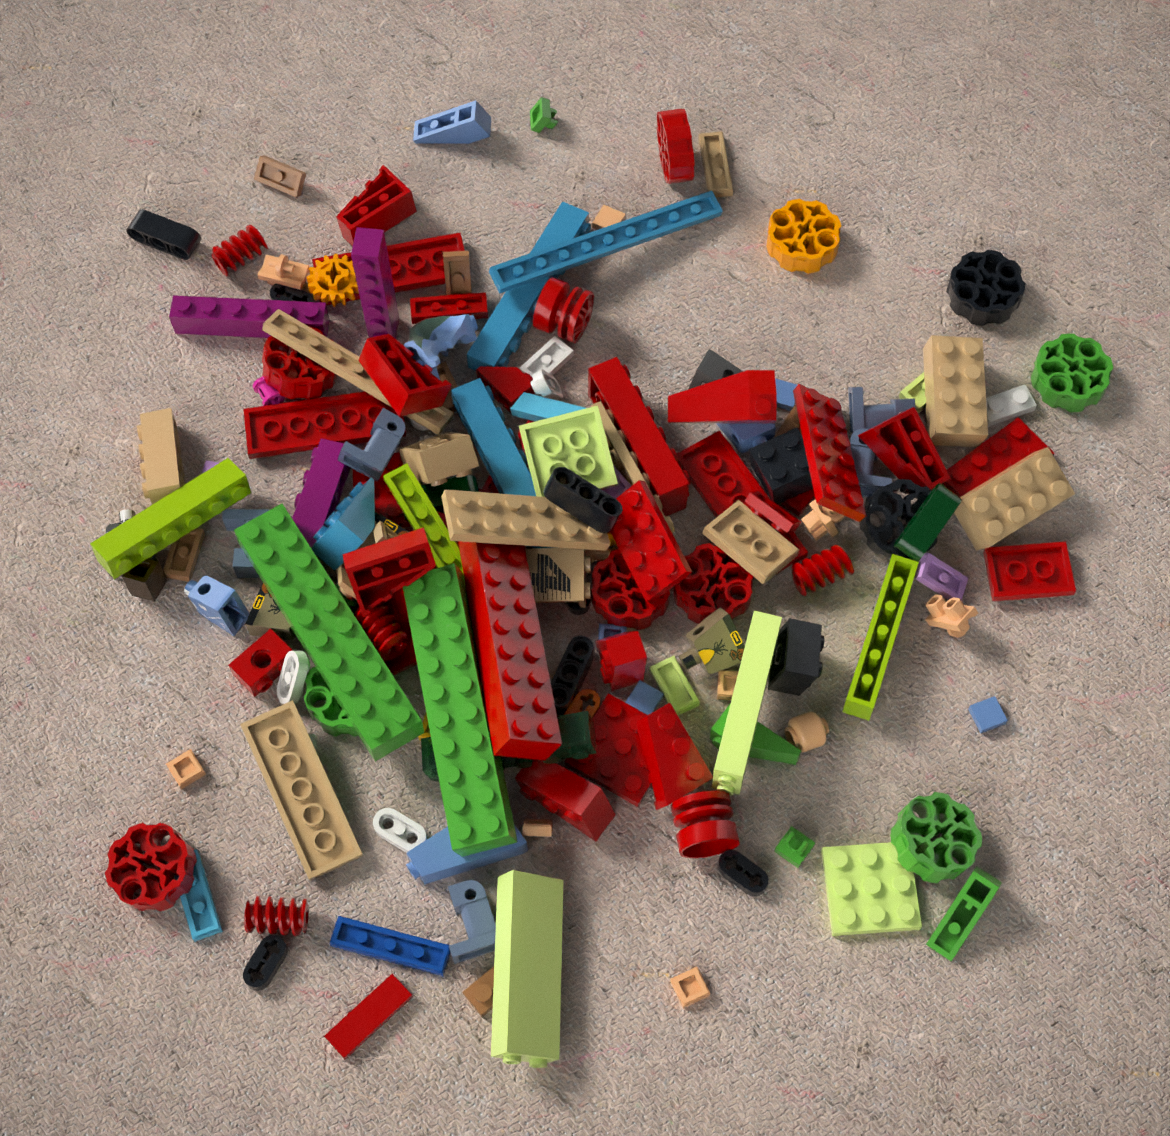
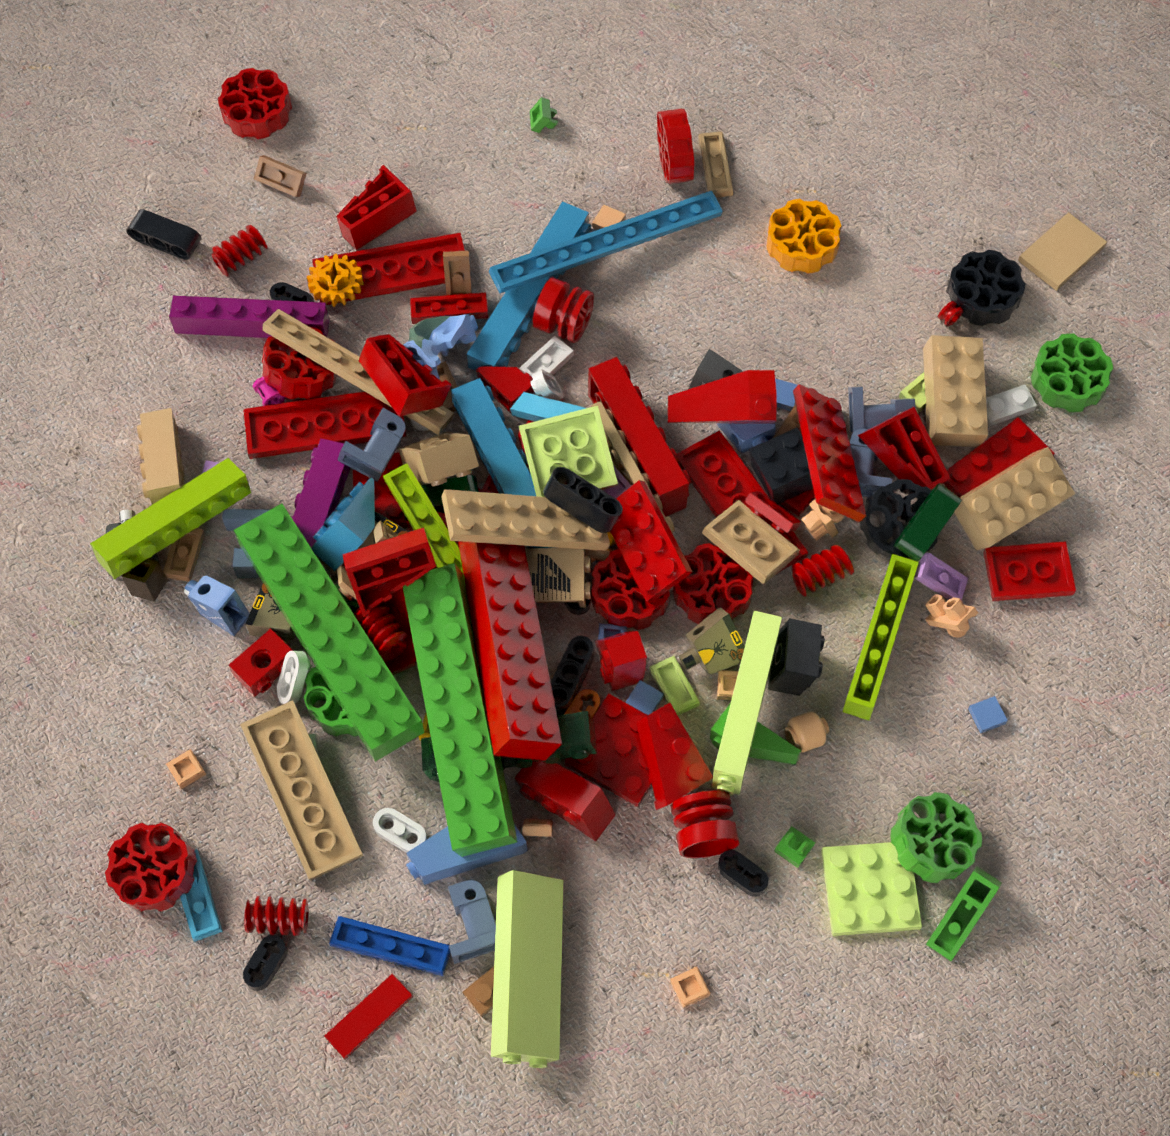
light nougat hips [257,254,309,290] -> none
magenta brick [351,227,400,339] -> none
medium blue slope [413,100,492,144] -> none
none -> red connector [218,68,292,139]
none -> red bush [938,301,963,327]
none -> tan tile [1018,212,1107,291]

